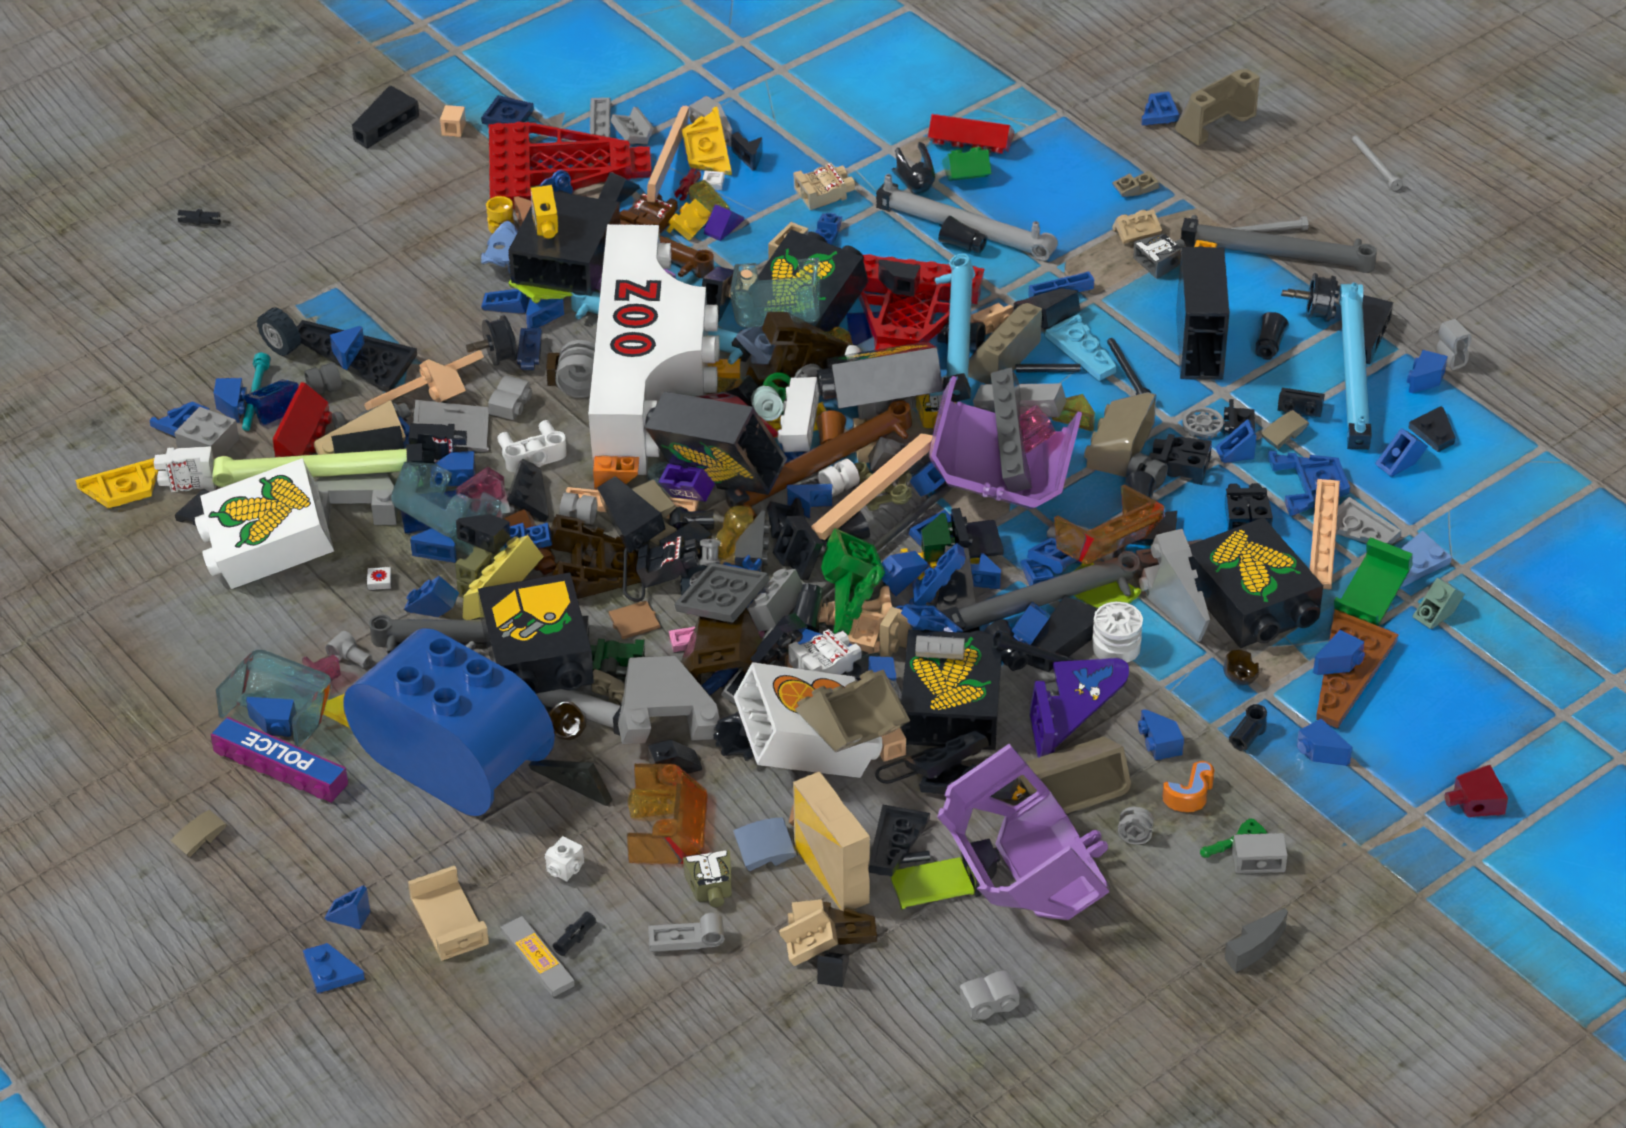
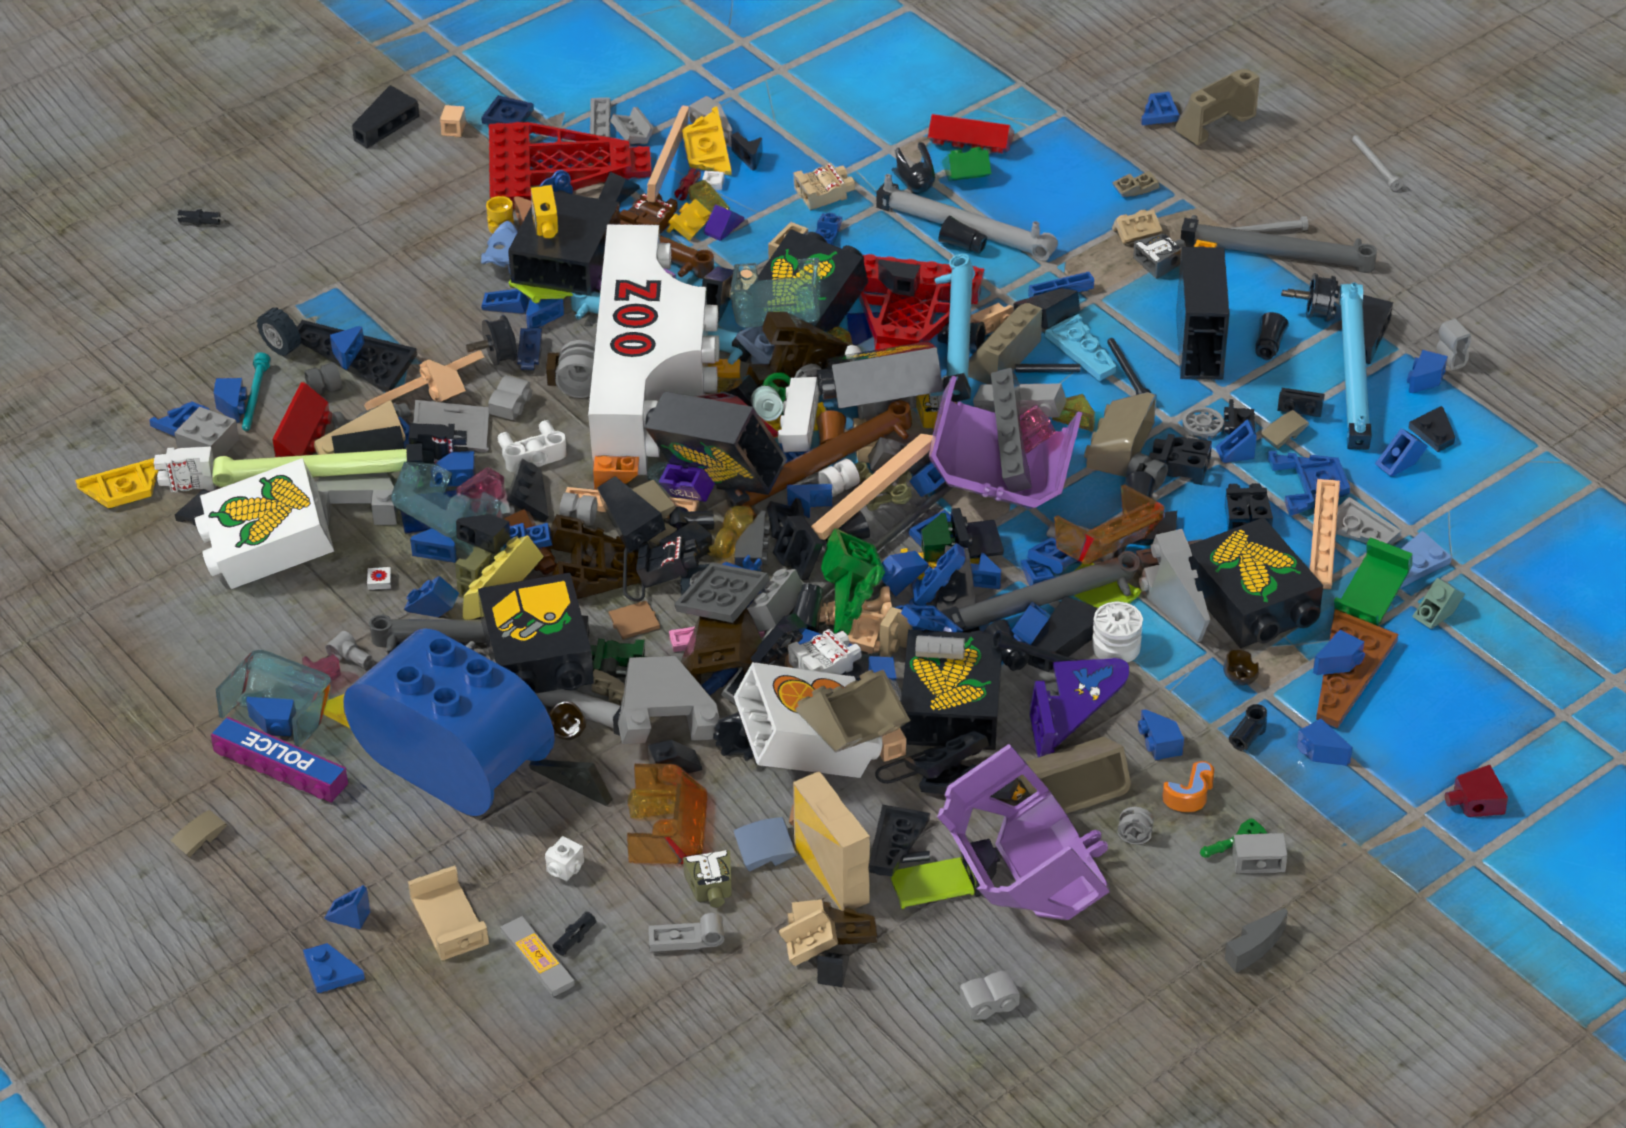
clear blue bracket [244,379,299,426] -> none
light grey bush [700,539,721,566] -> none

